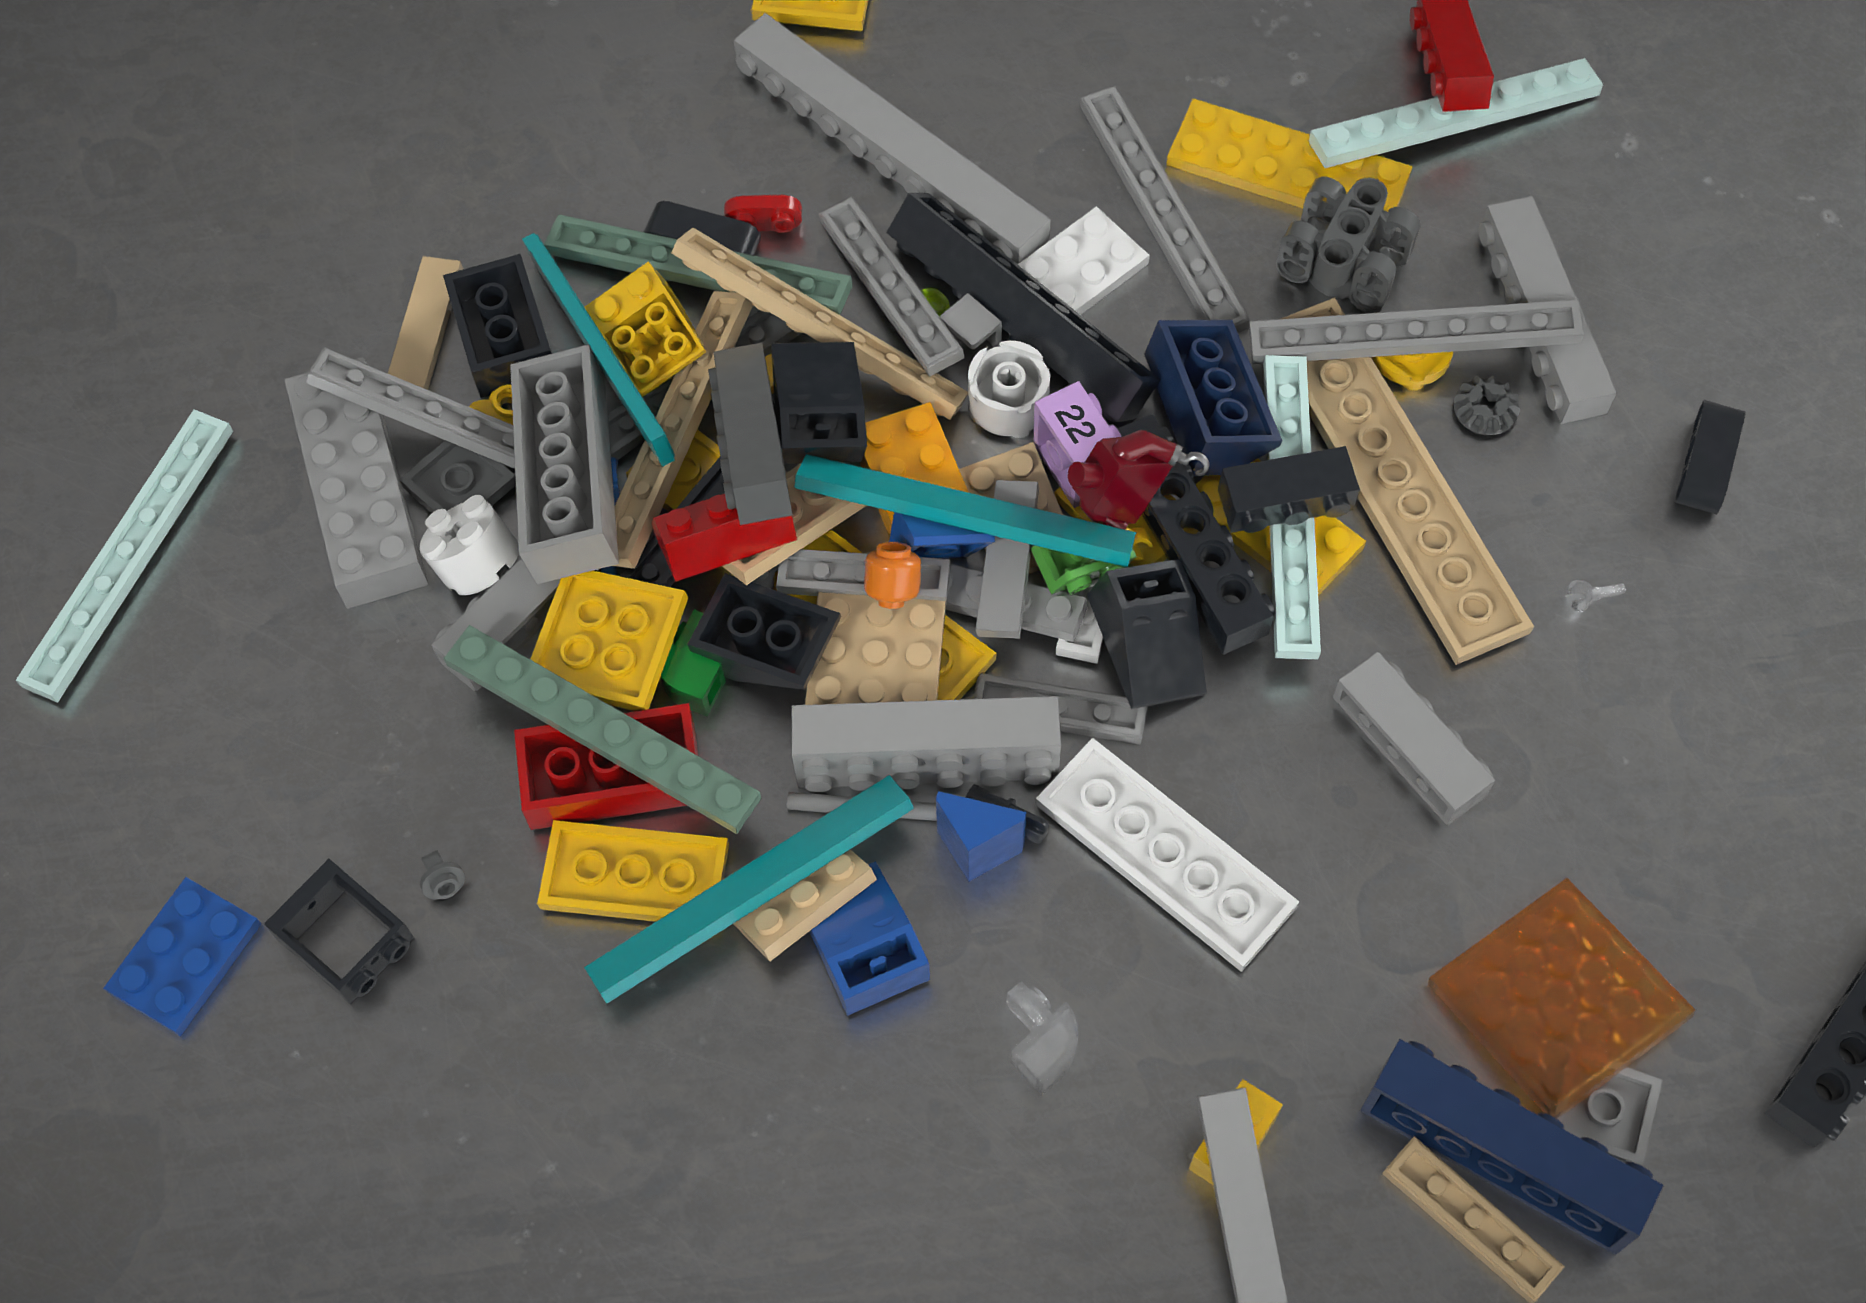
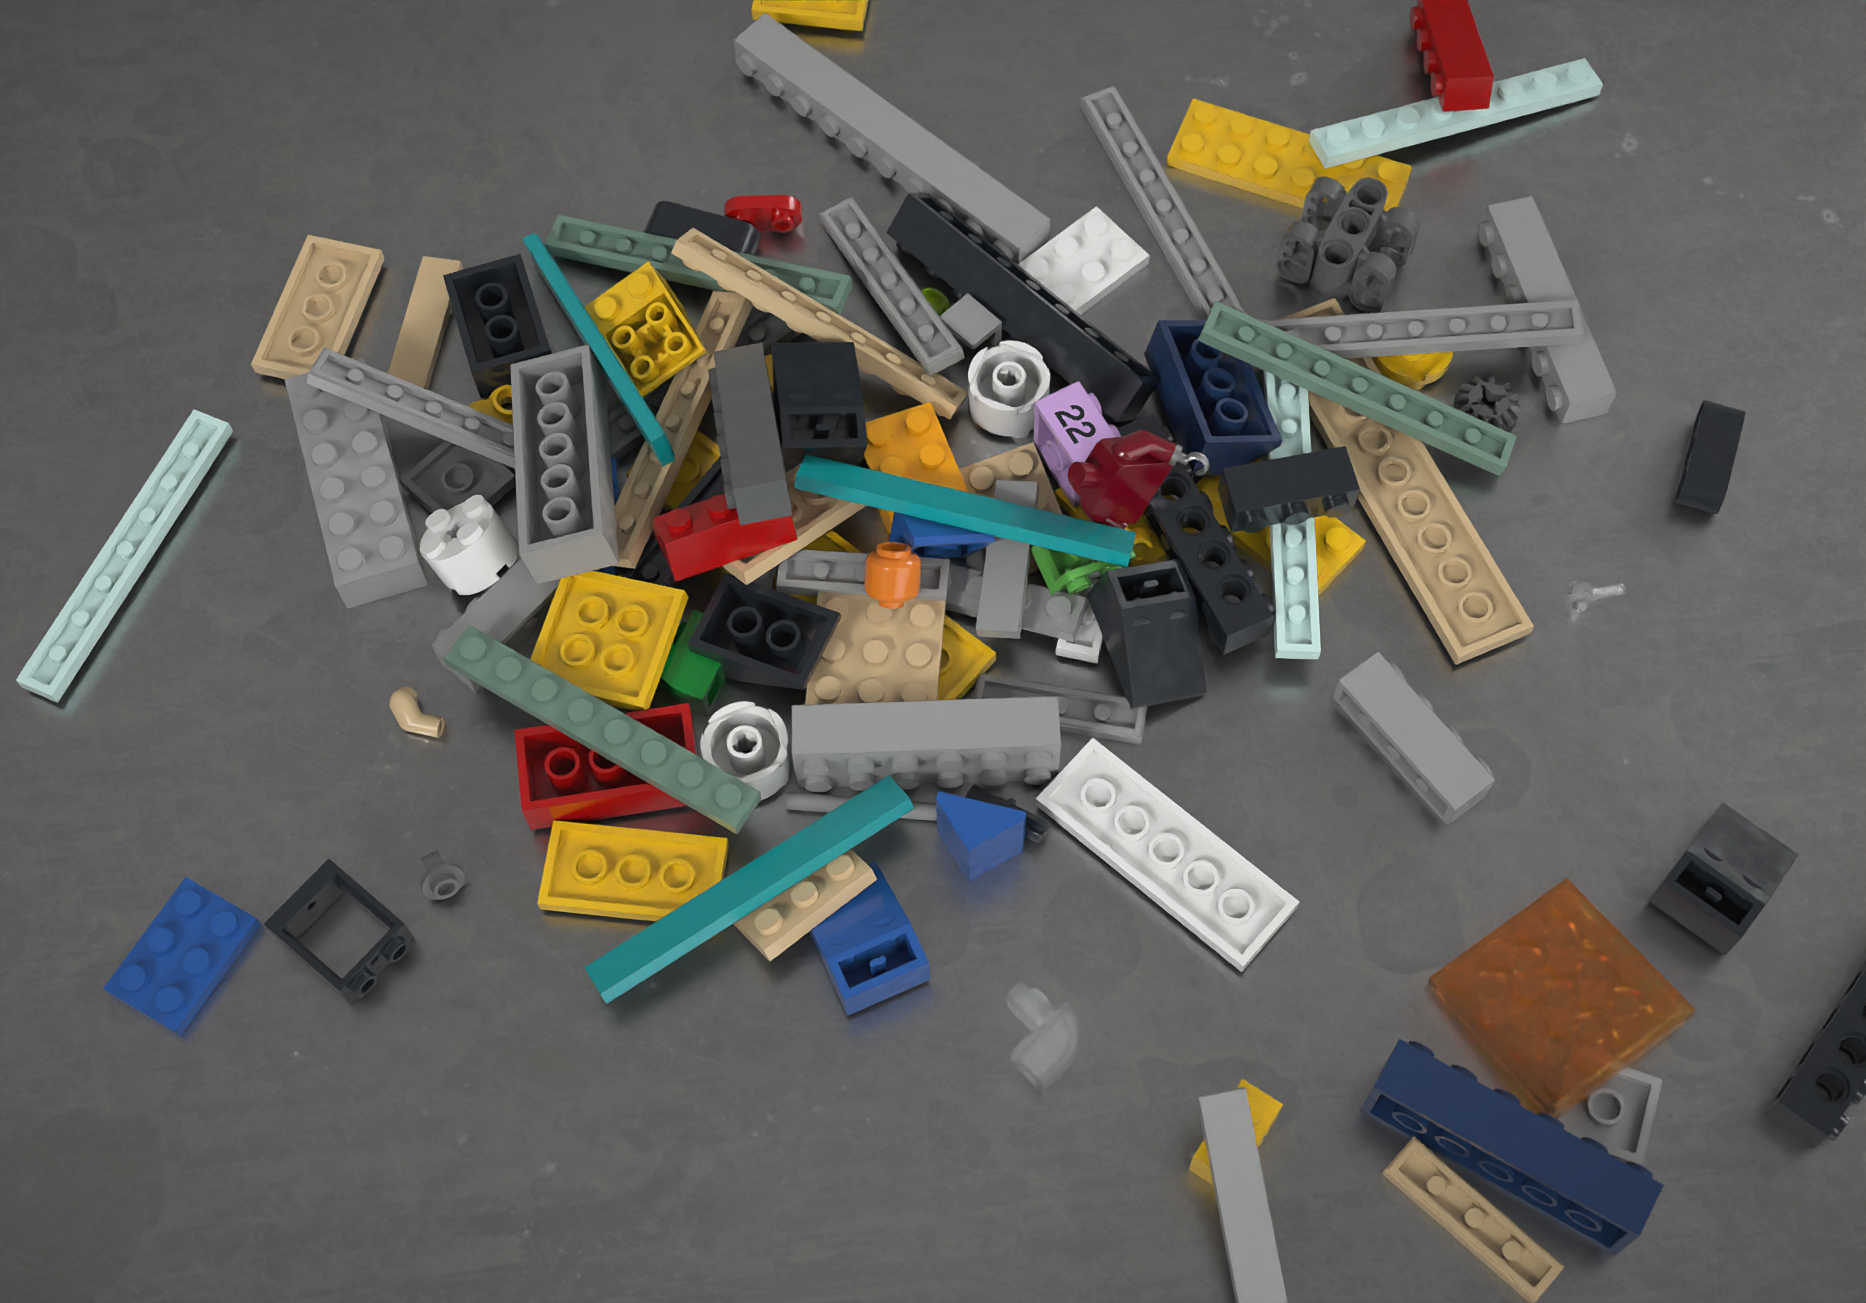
none -> tan plate [251,235,385,379]
none -> tan arm [389,686,445,738]
none -> white brick [700,701,792,800]
none -> sand green plate [1198,300,1517,476]
none -> black slope [1649,802,1799,955]

